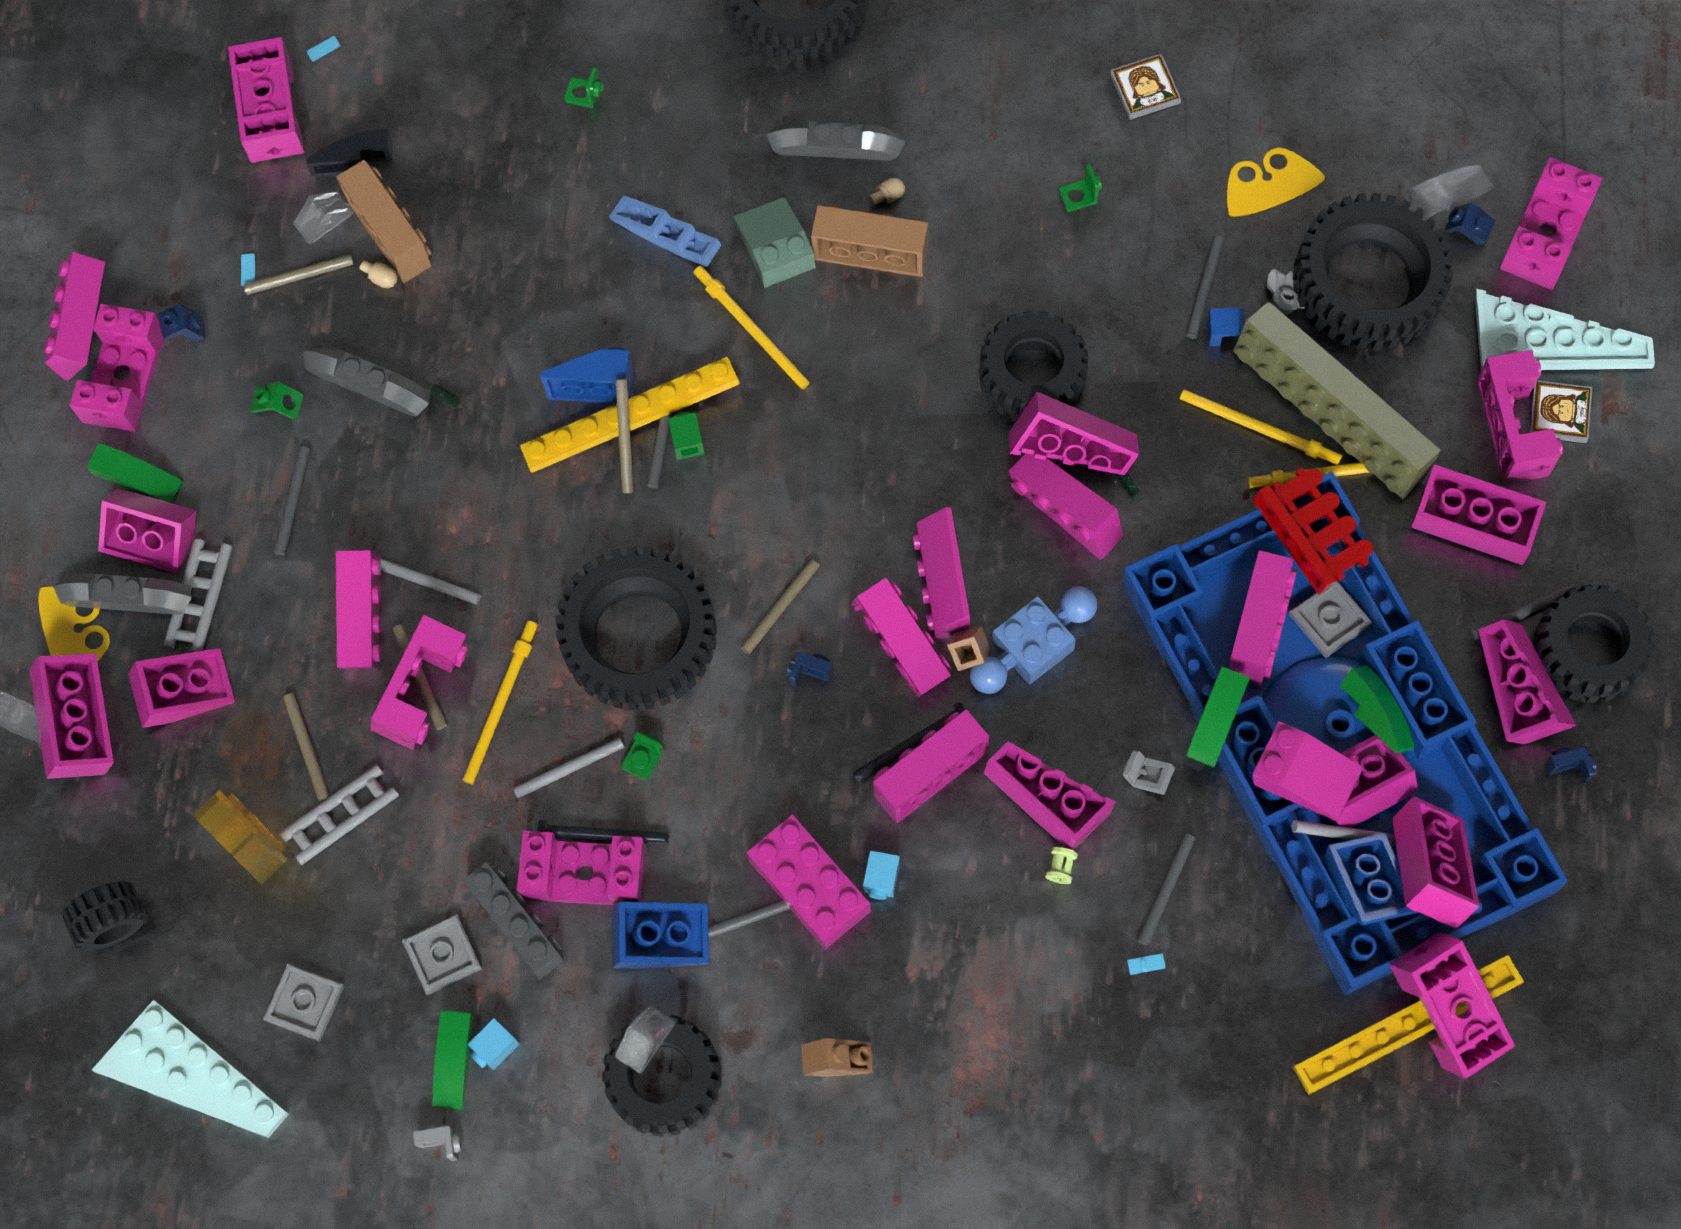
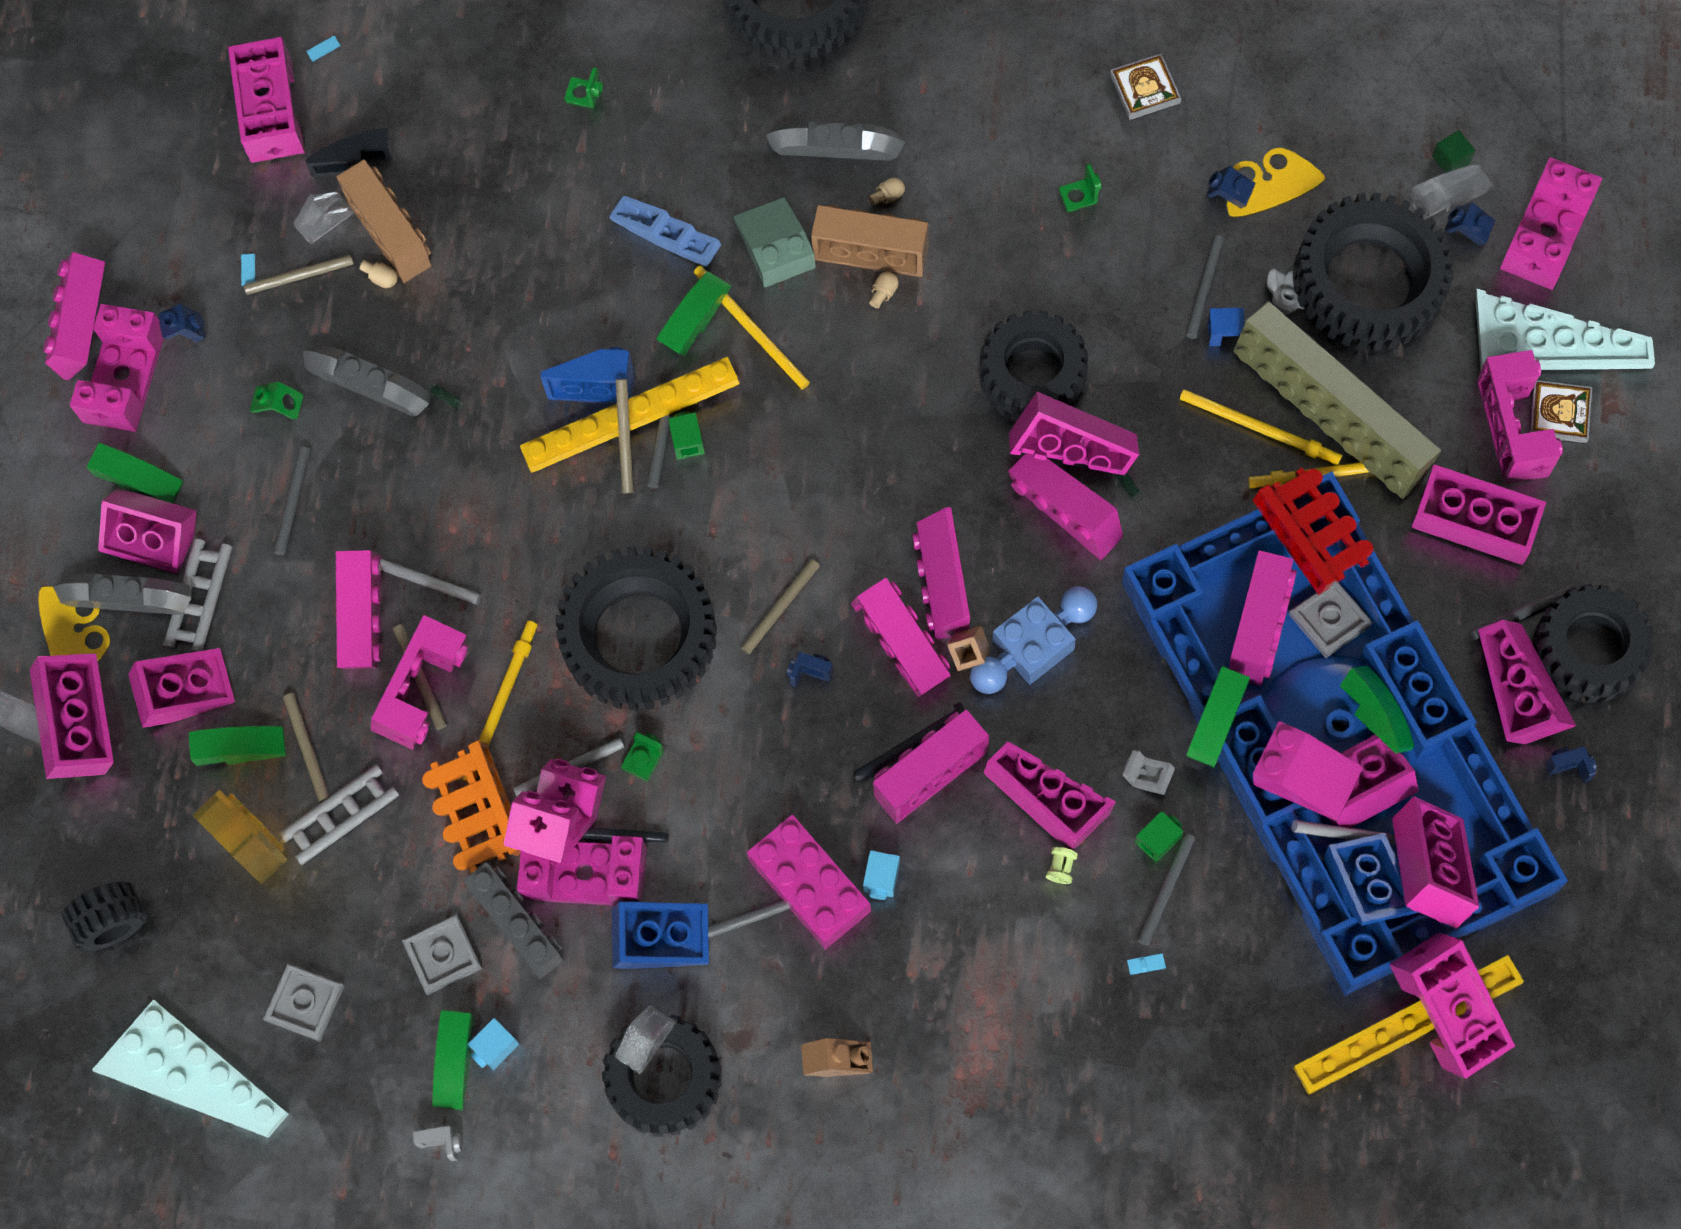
none -> green slope [188,726,286,766]
none -> orange fence [422,740,521,873]
none -> dark pink plate [504,759,606,863]
none -> green slope [656,271,731,356]
none -> tan cylinder [869,272,899,308]
none -> green brick [1135,811,1184,863]
none -> dark blue bracket [1206,166,1256,209]
none -> dark green piece [1432,130,1476,177]

